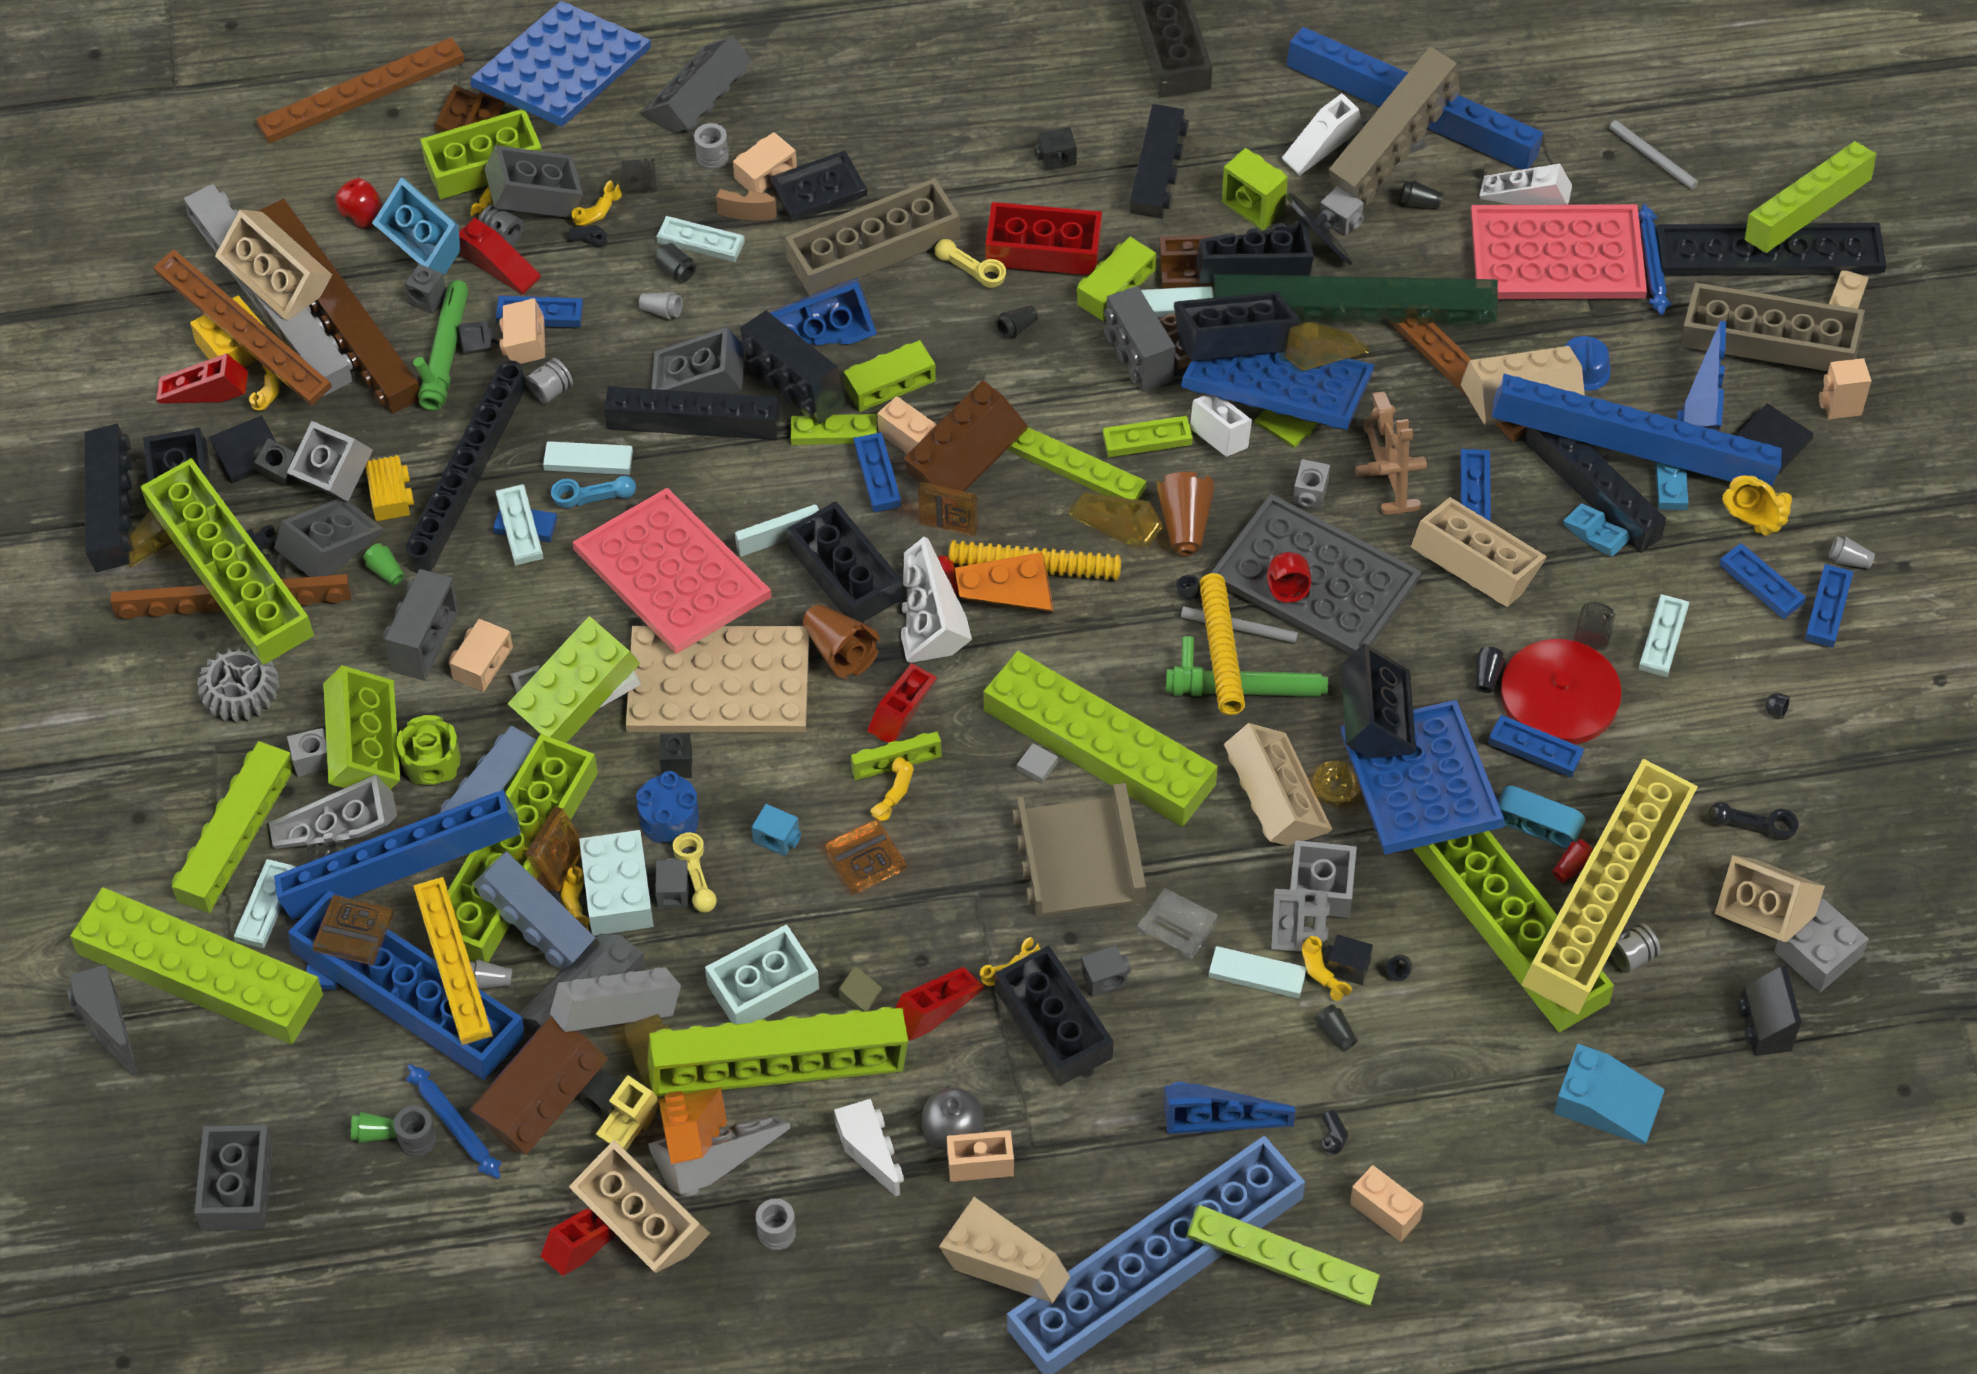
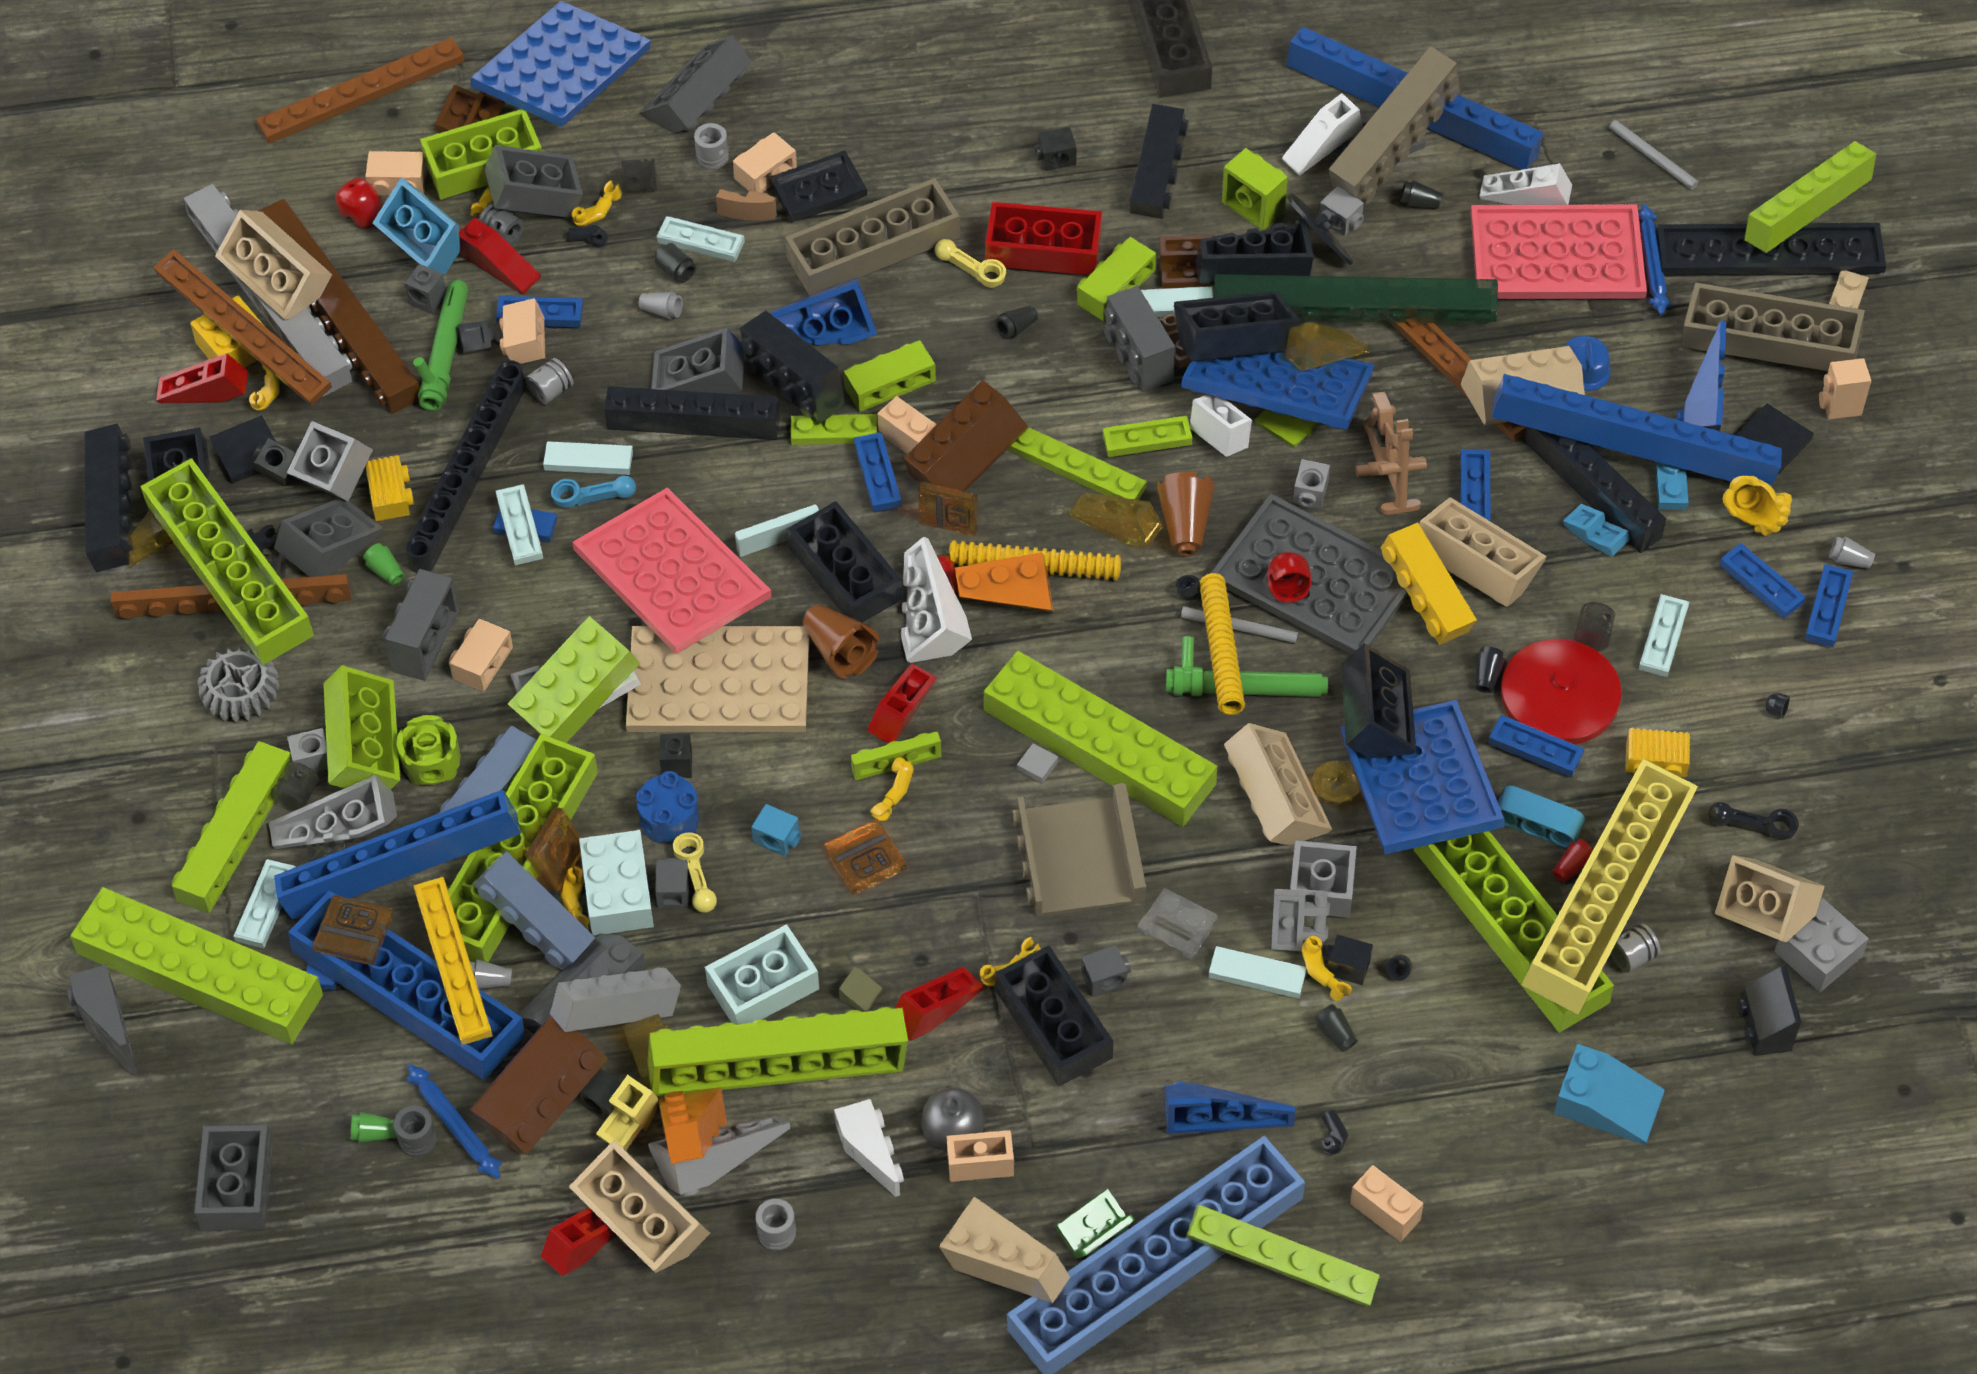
none -> clear smoke piece [271,762,320,812]
none -> light nougat brick [365,151,427,195]
none -> bracket [1054,1189,1134,1259]
none -> yellow brick [1380,522,1477,645]
none -> yellow brick [1625,728,1690,777]

